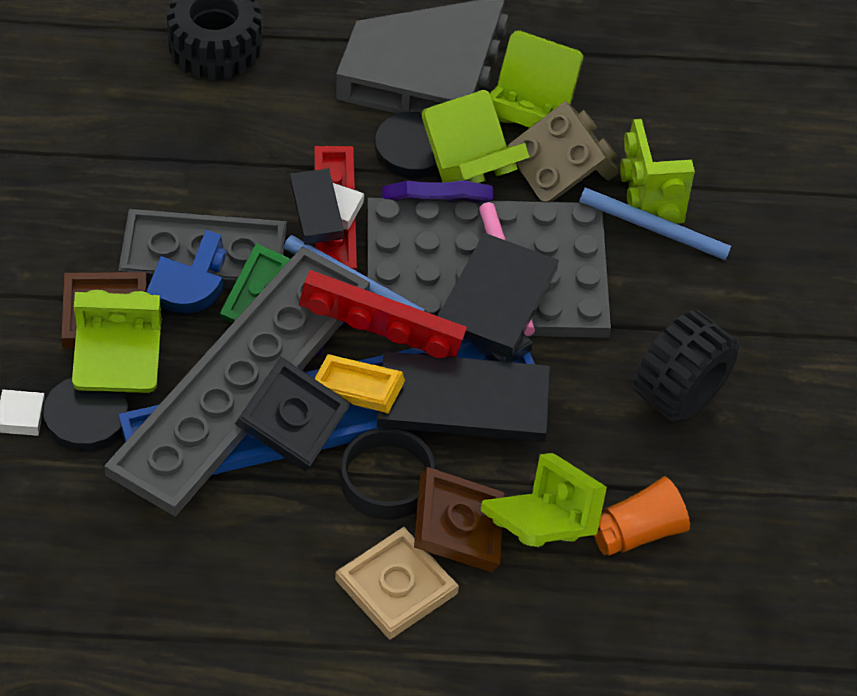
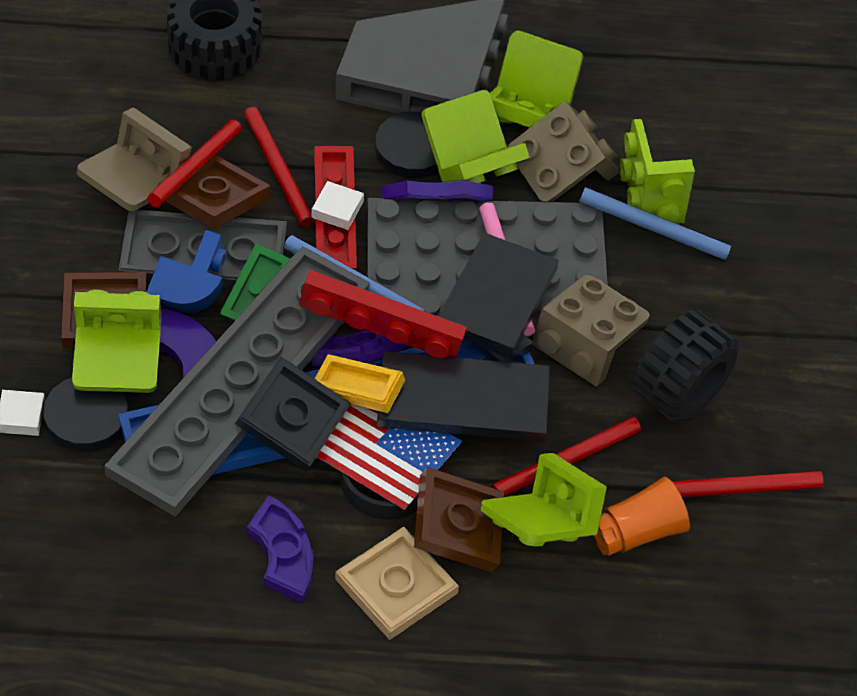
black tile [290,168,344,245] -> none
none -> dark tan bracket [76,107,191,211]
none -> red bar [147,119,241,207]
none -> reddish brown plate [158,155,270,229]
none -> dark purple tile [159,308,216,378]
none -> red bar [244,107,315,228]
none -> dark purple tile [247,495,313,603]
none -> dark purple tile [311,330,409,367]
none -> sticker [316,404,462,510]
none -> red bar [491,417,641,497]
none -> dark tan bracket [532,275,650,387]
none -> red bar [672,471,823,497]

